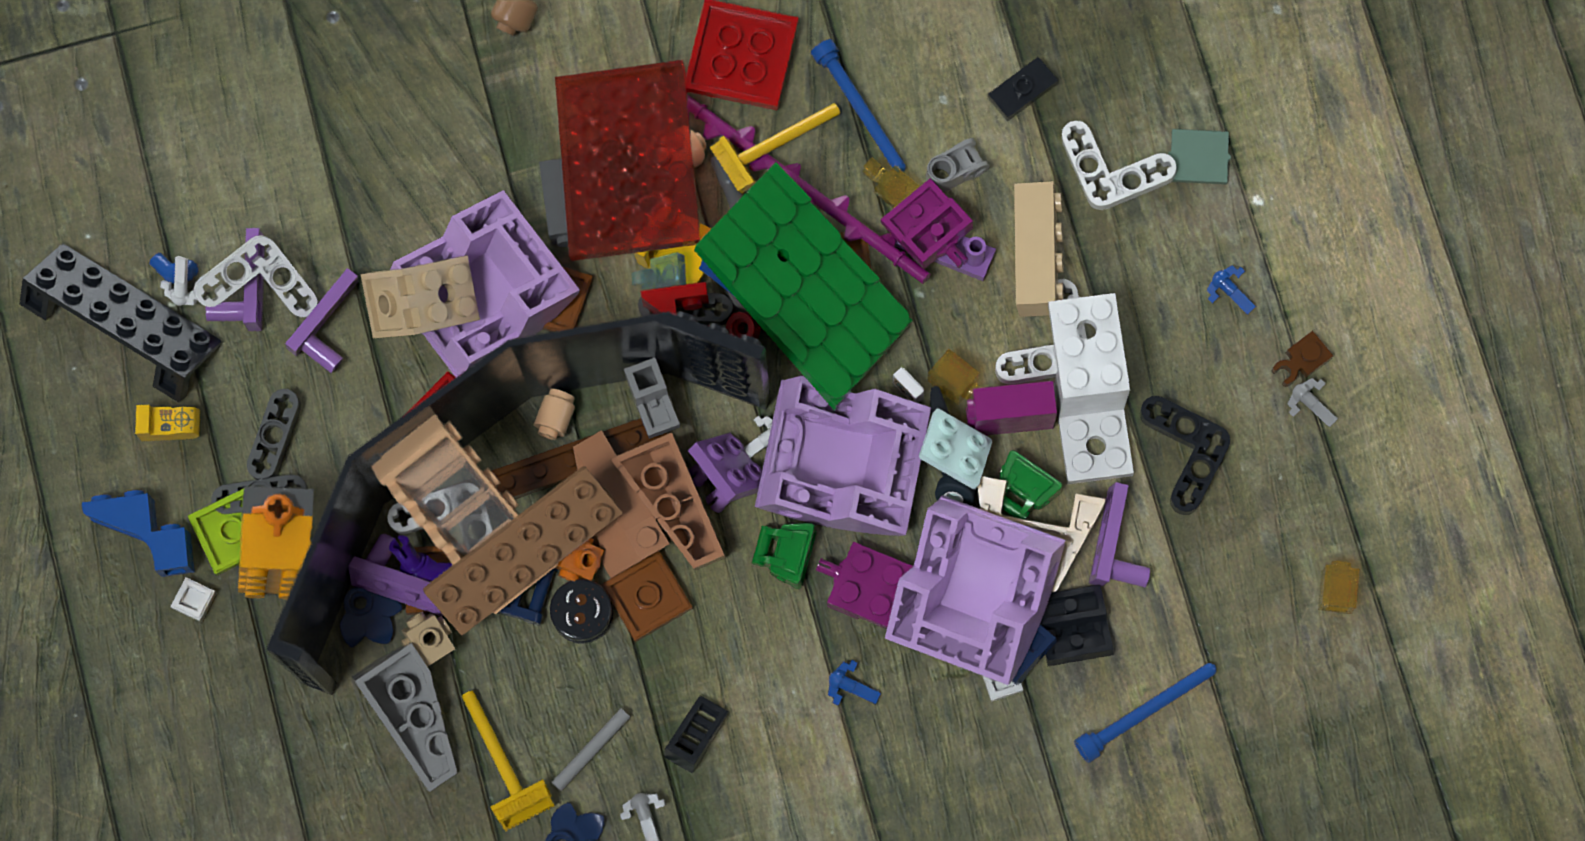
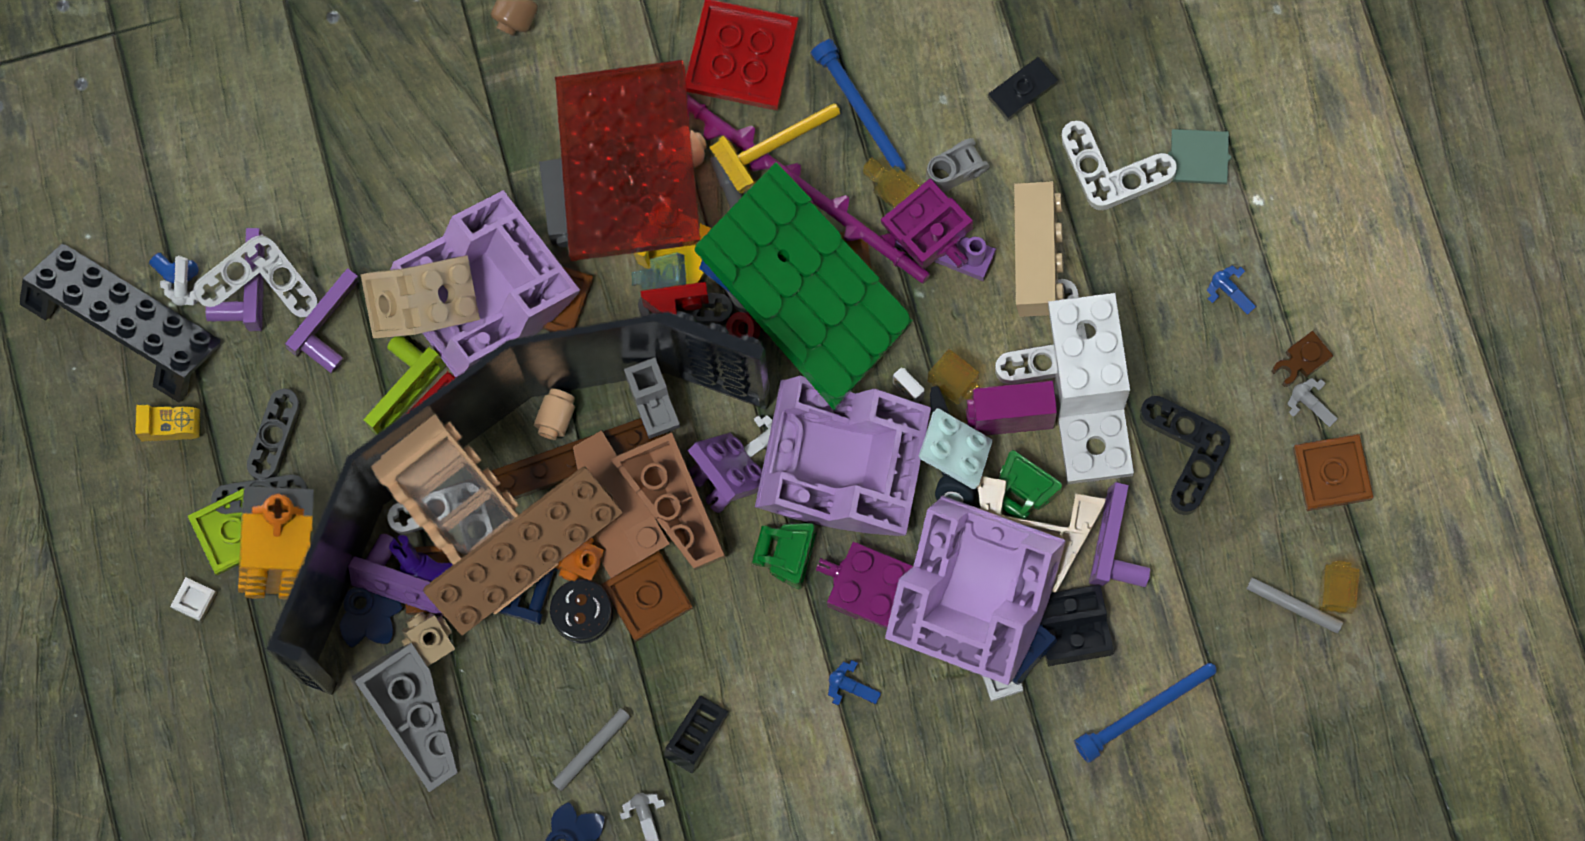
blue arch [82,490,195,577] -> none
yellow piece [462,690,555,832] -> none
none -> lime piece [363,336,446,435]
none -> light grey bar [1246,577,1343,634]
none -> dark orange tile [1293,434,1373,511]

